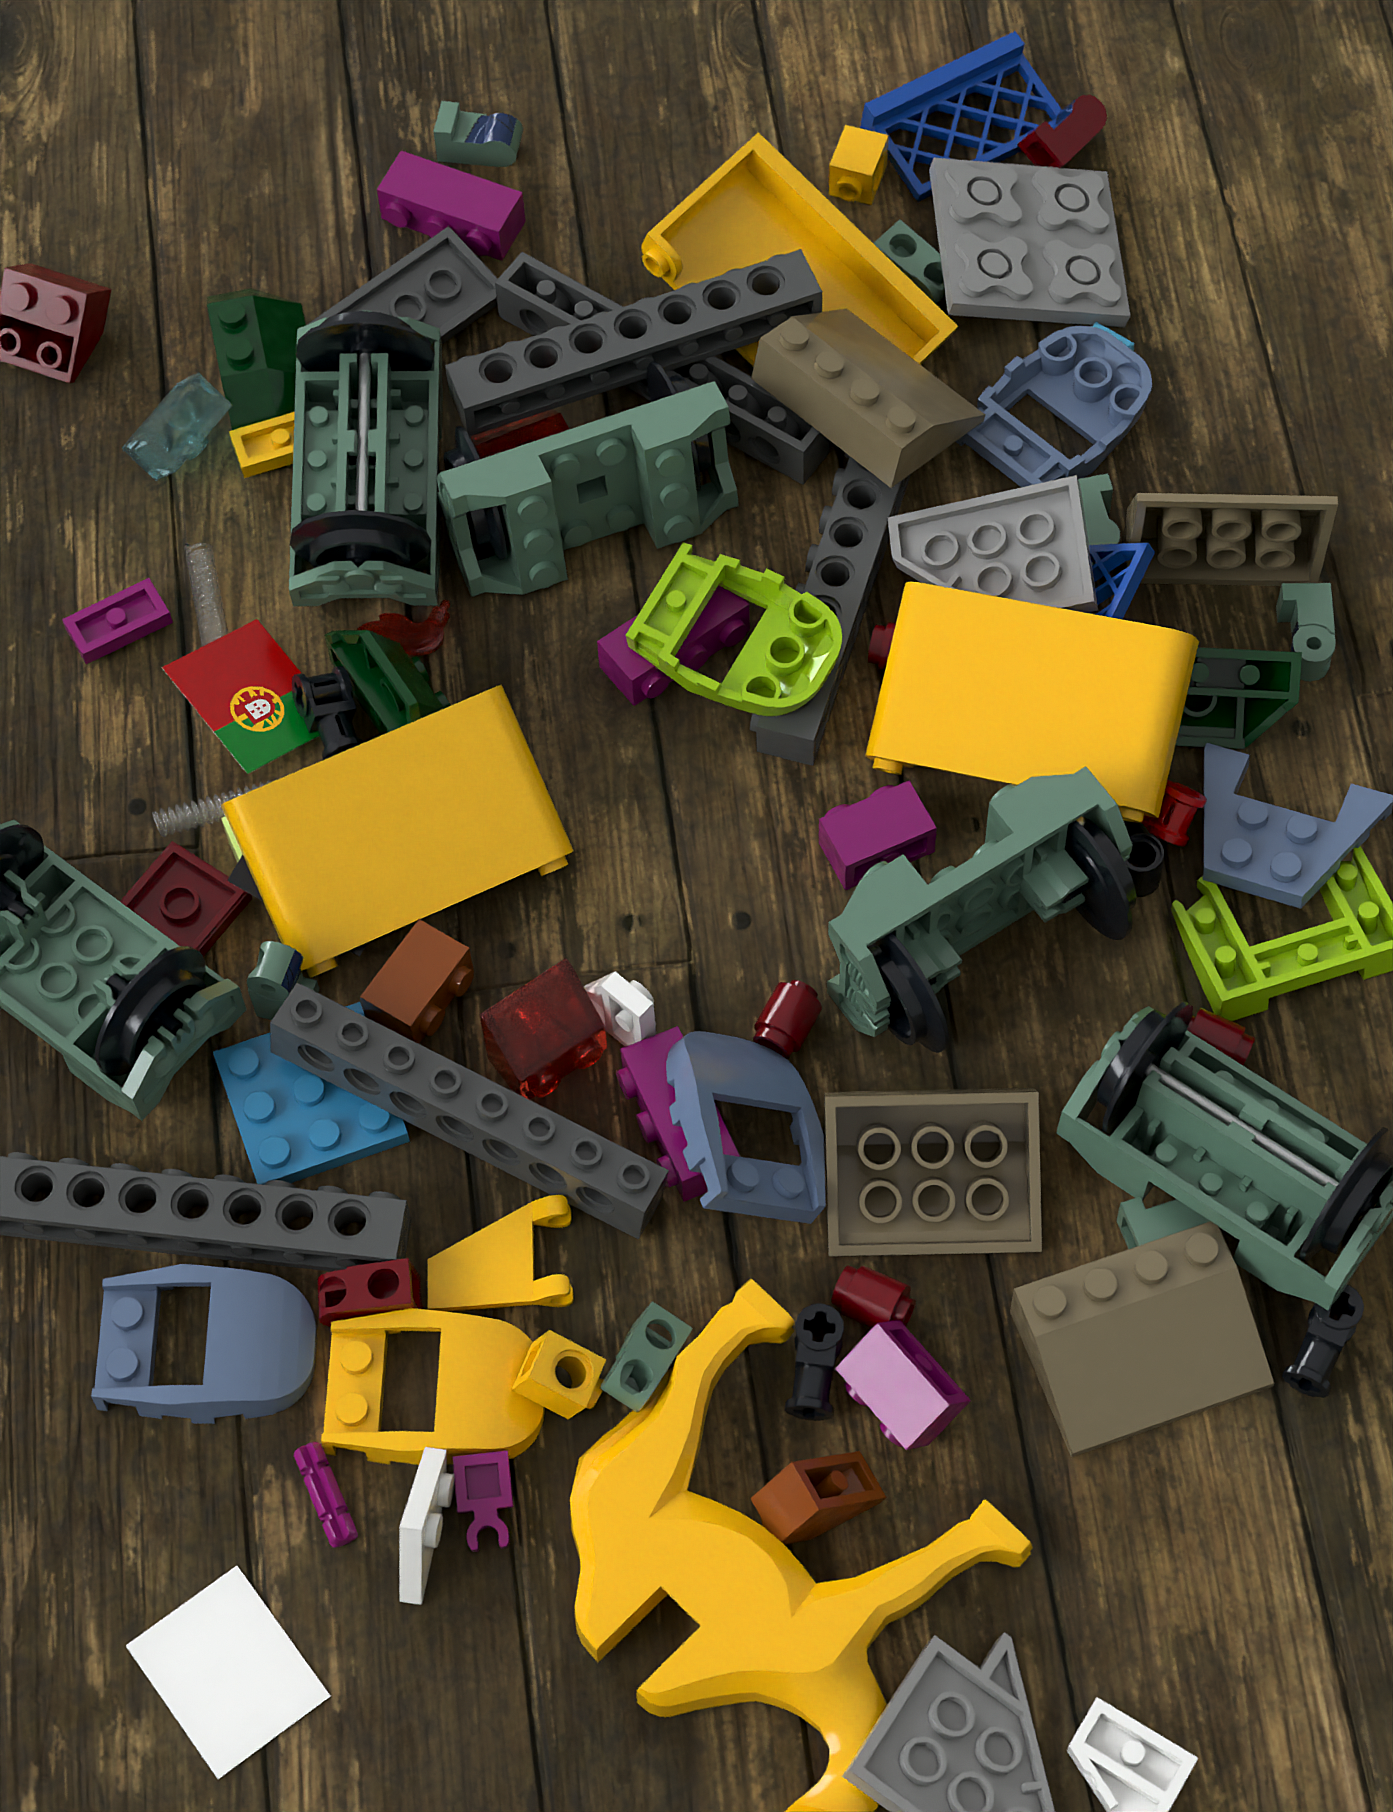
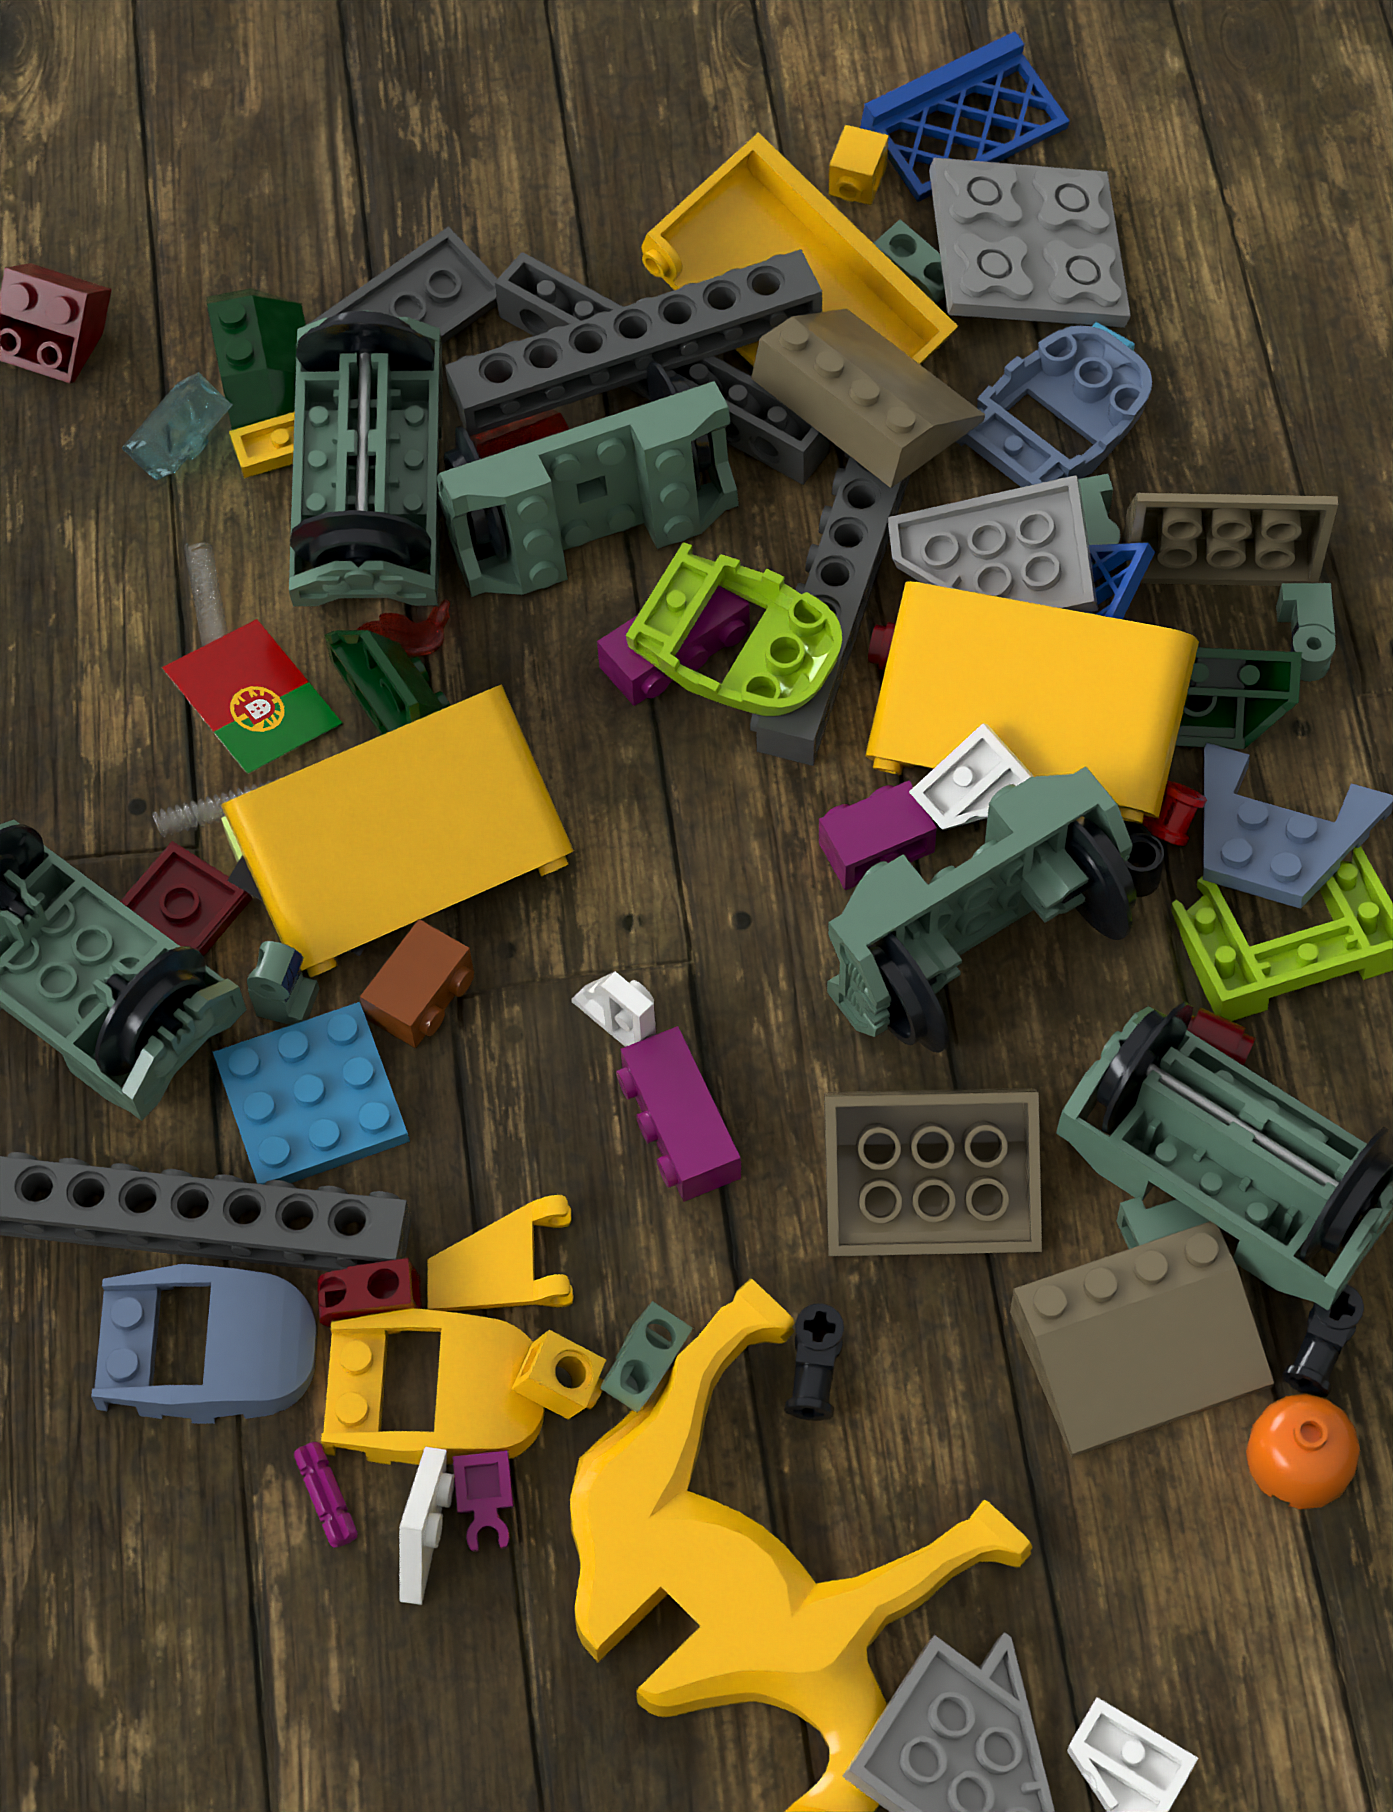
magenta plate [62,578,173,665] -> none
white sticker [126,1566,330,1779] -> none
dark grey brick [270,983,669,1240] -> none
black connector [292,666,364,760] -> none
magenta brick [377,151,526,261] -> none
sand green leg [433,101,524,167] -> none
clear red slope [480,958,607,1100] -> none
sand blue slope [666,1031,826,1224] -> none
dark orange slope [750,1451,887,1545] -> none
dark red brick [753,980,822,1059] -> none
dark red brick [831,1265,916,1328] -> none
brick [835,1320,971,1450] -> none
dark red leg [1017,95,1107,168] -> none
none -> white wing [909,723,1034,830]
none -> orange cylinder [1246,1394,1360,1509]

